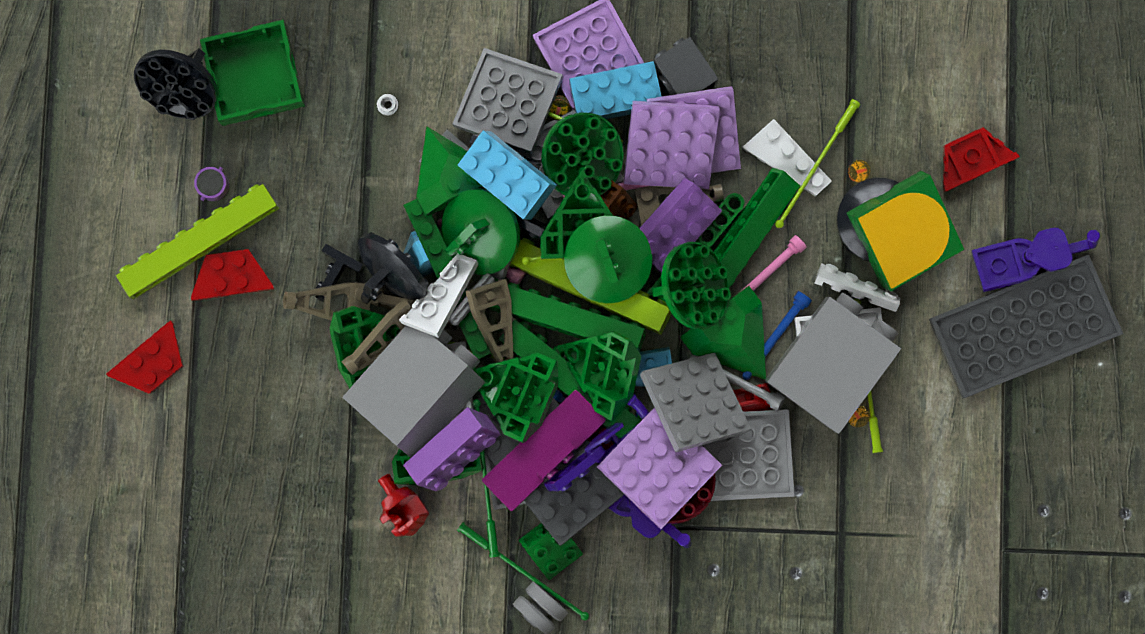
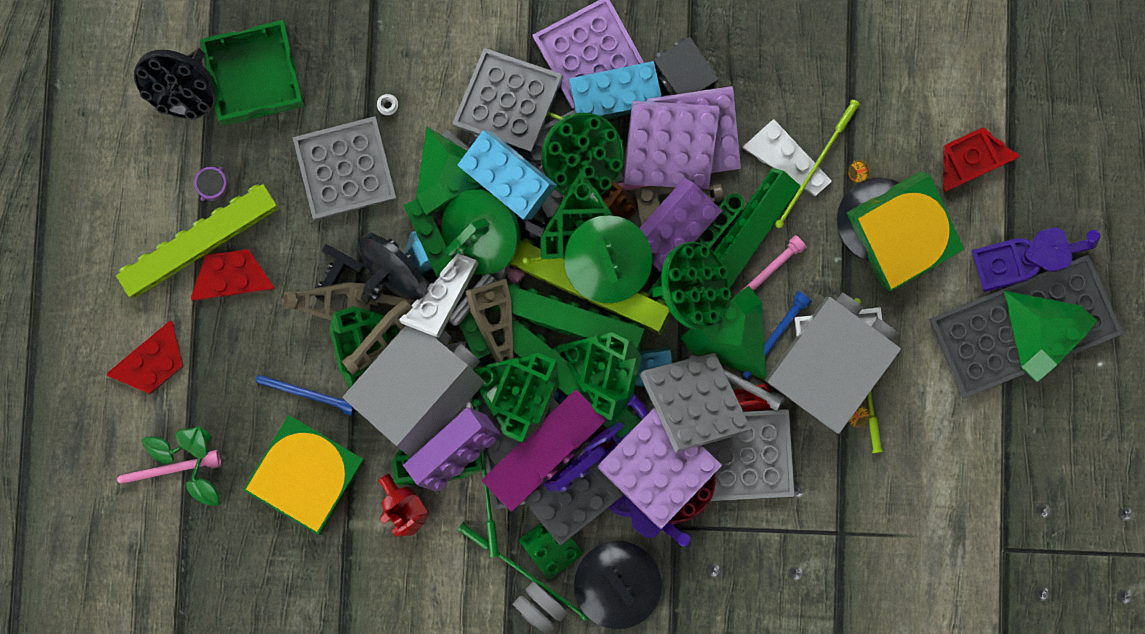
tile [549,96,570,117] -> none
white wing [815,263,900,312] -> none
none -> bright pink piece [117,450,221,484]
none -> green plant [141,426,221,506]
none -> yellow tile [243,415,366,535]
none -> blue piece [256,375,355,416]
none -> light grey plate [292,116,397,220]
none -> black bracket [574,541,662,629]
none -> green wedge [1004,291,1097,382]

